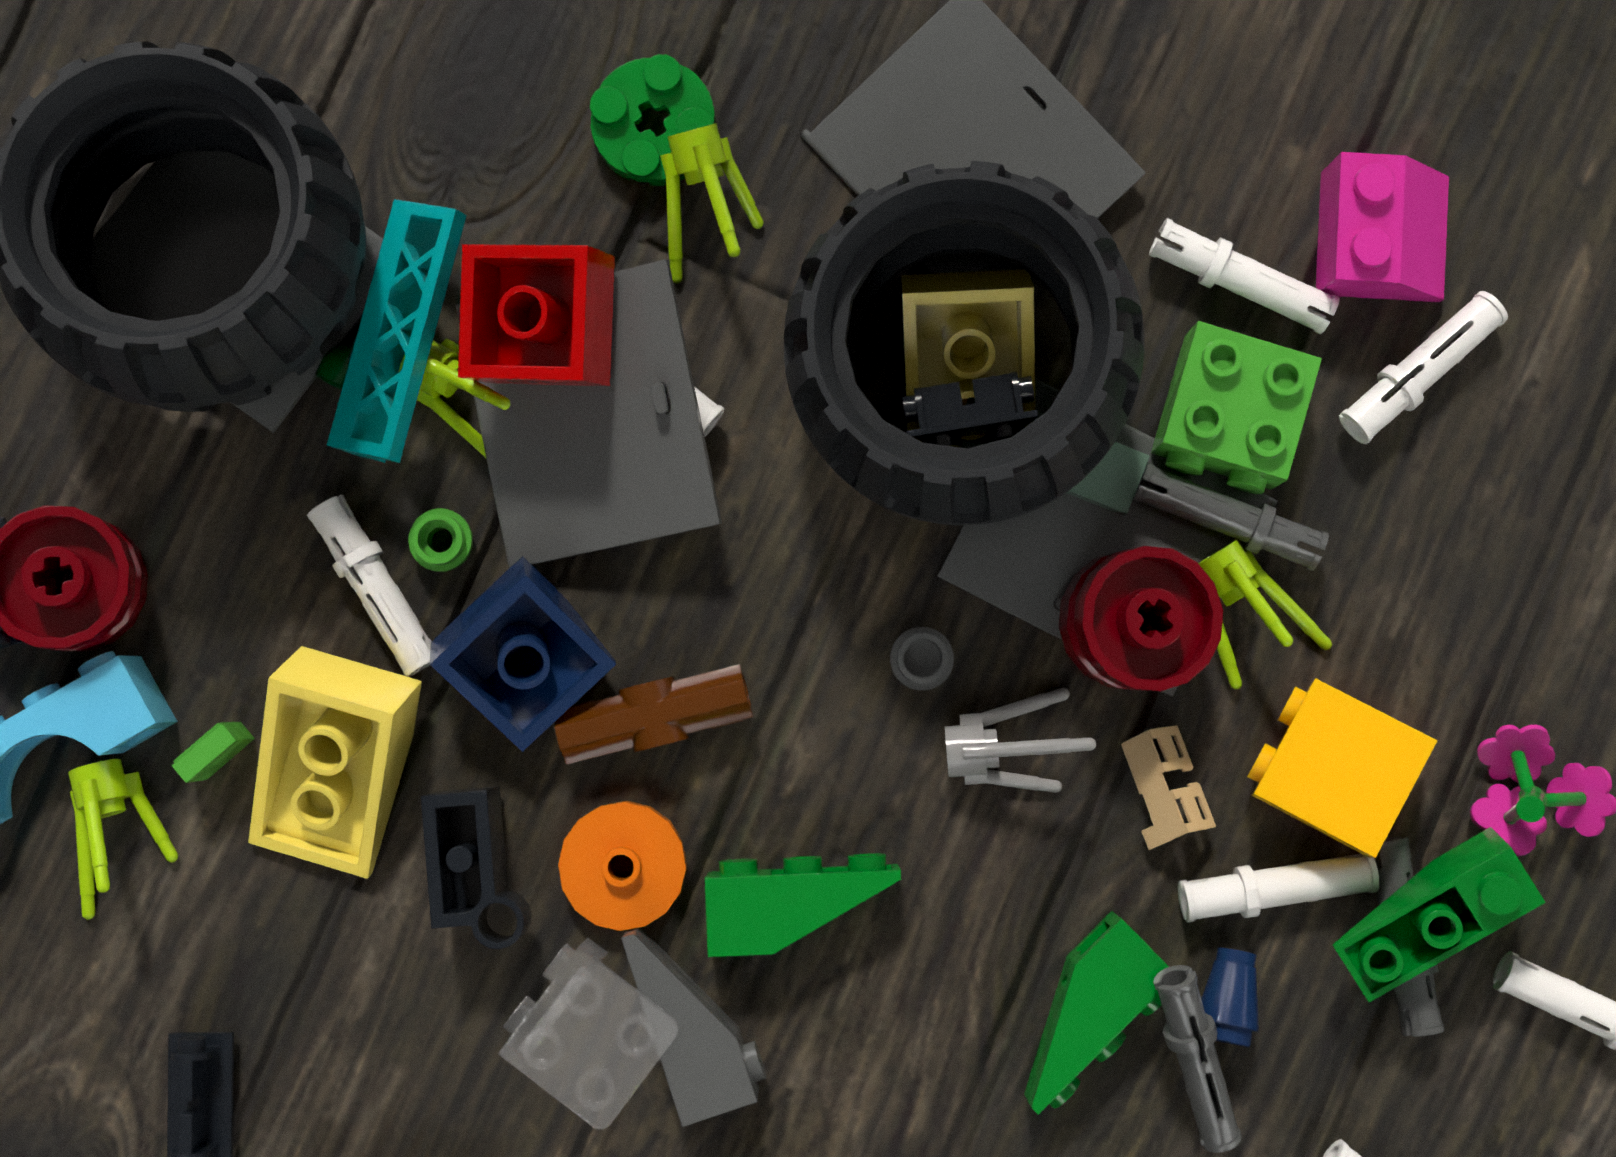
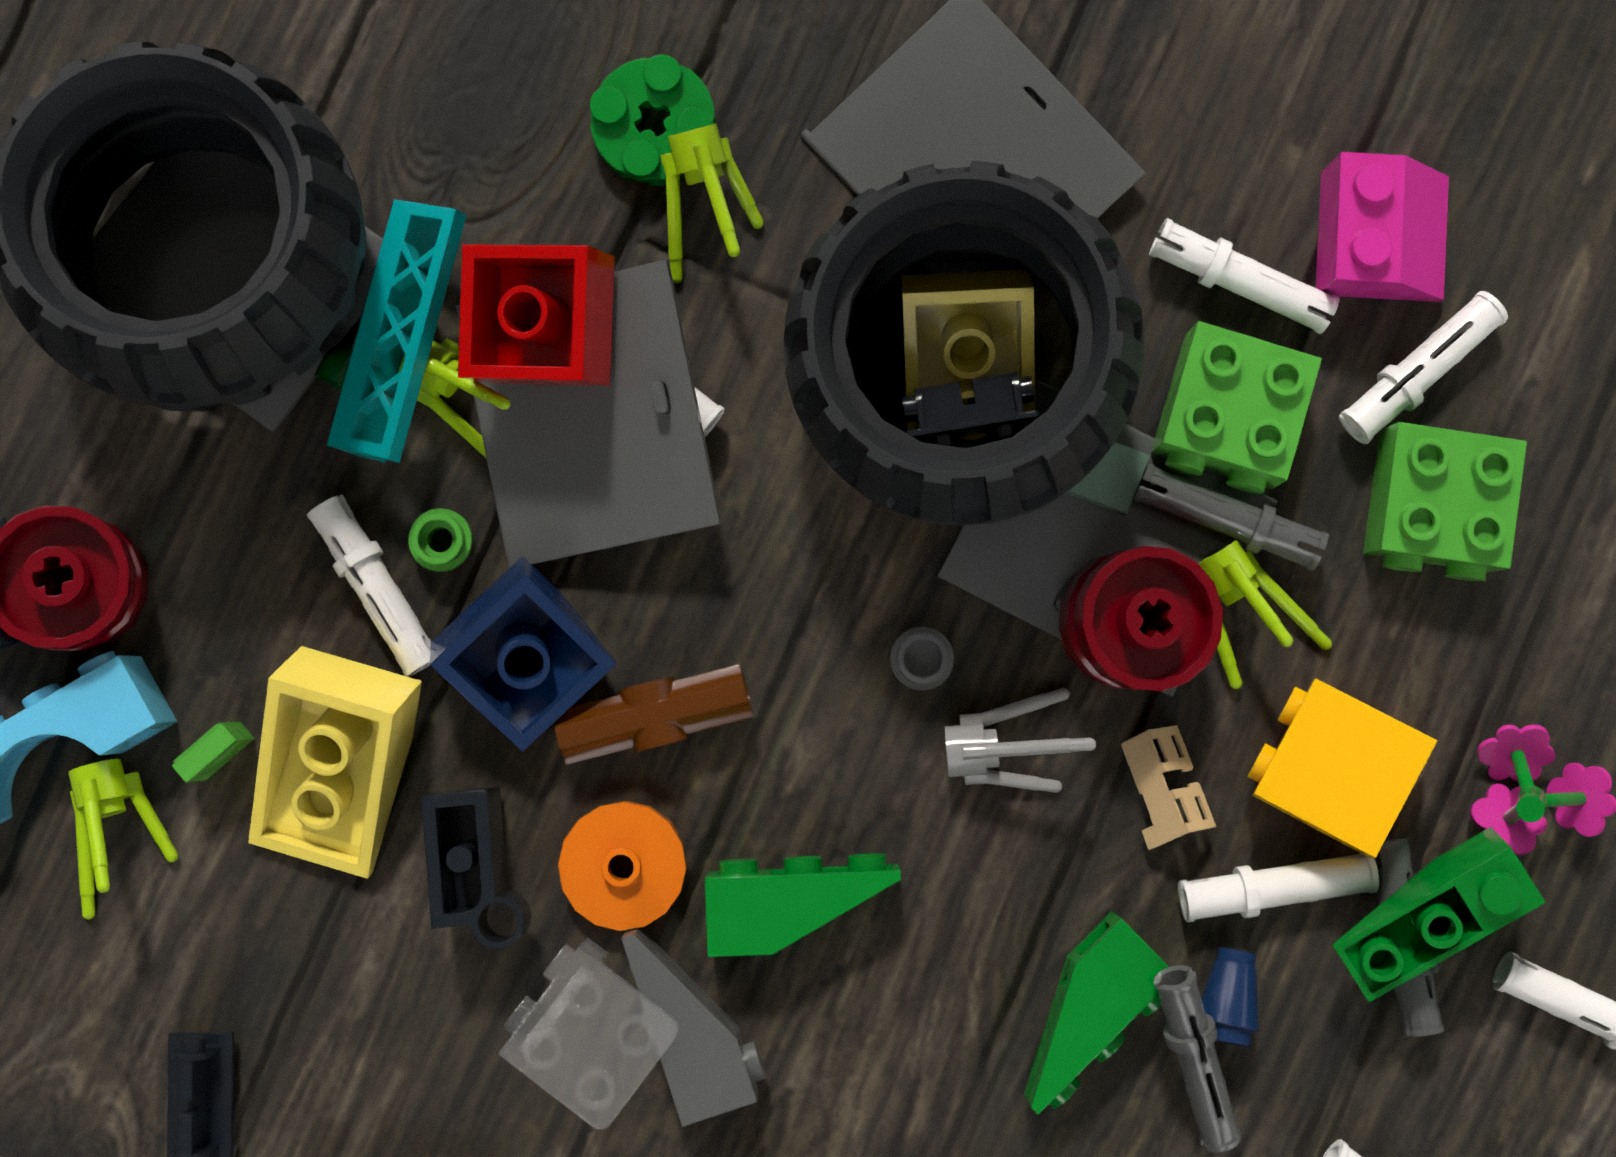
none -> bright green brick [1363,422,1527,581]

